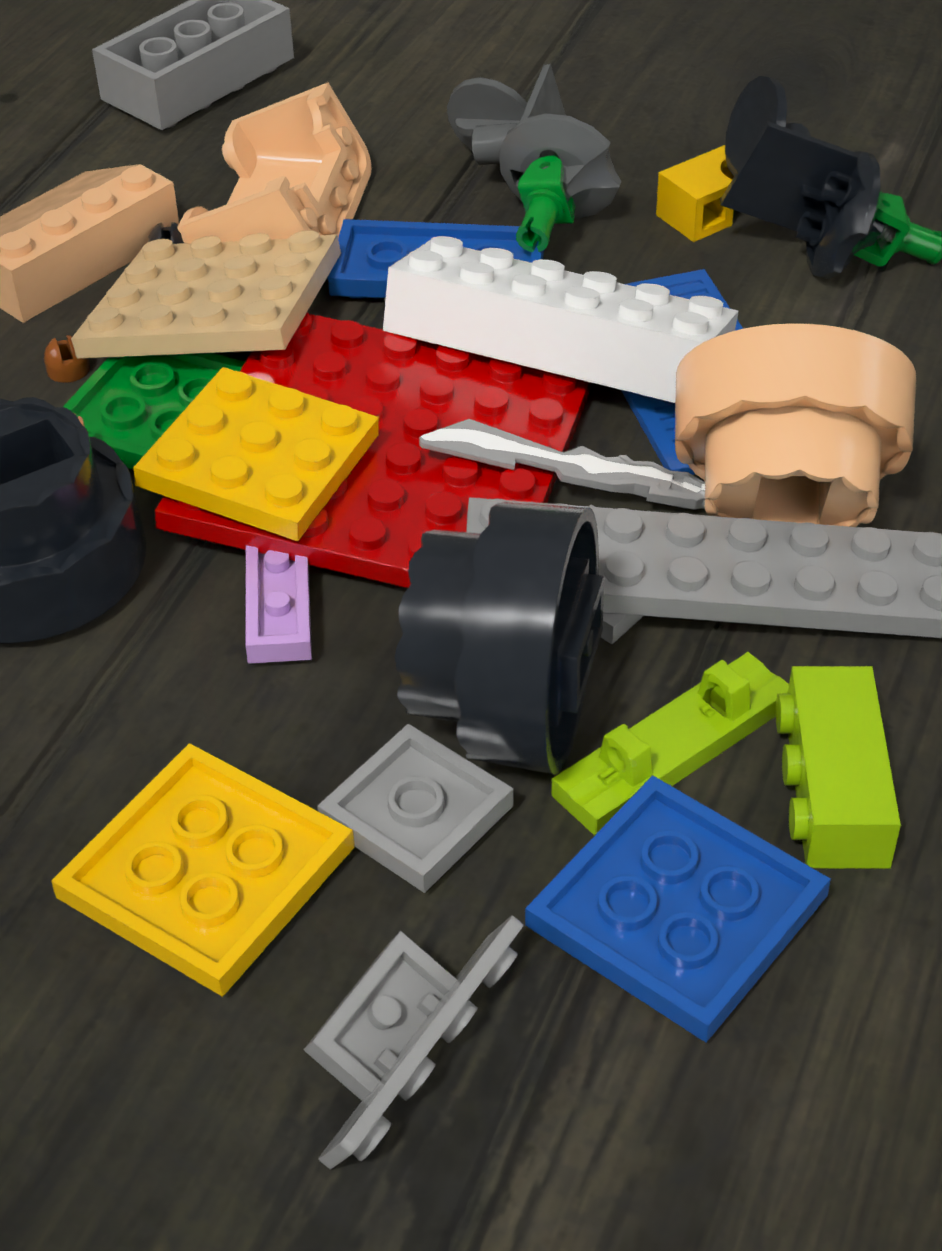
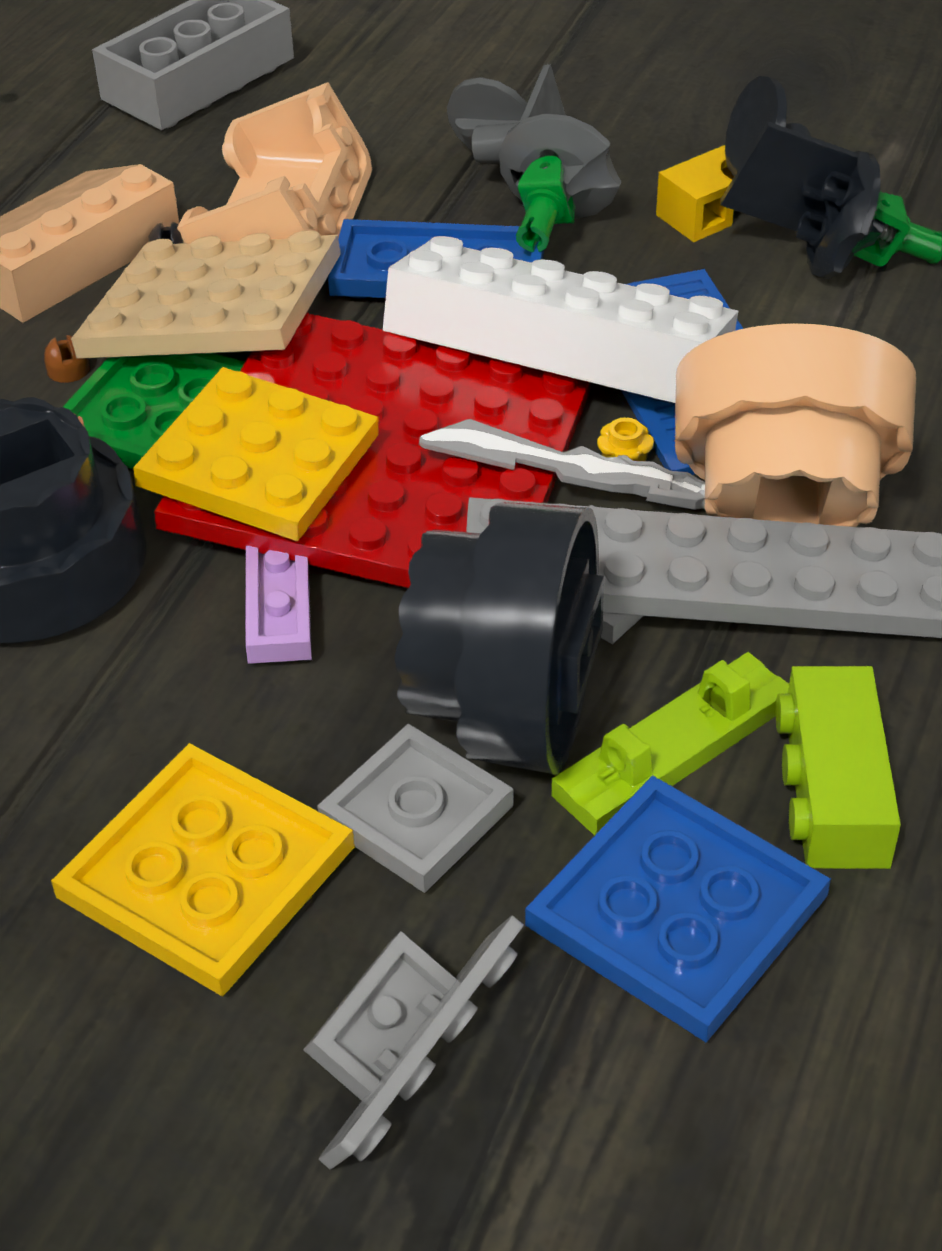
none -> yellow plate [597,417,654,461]

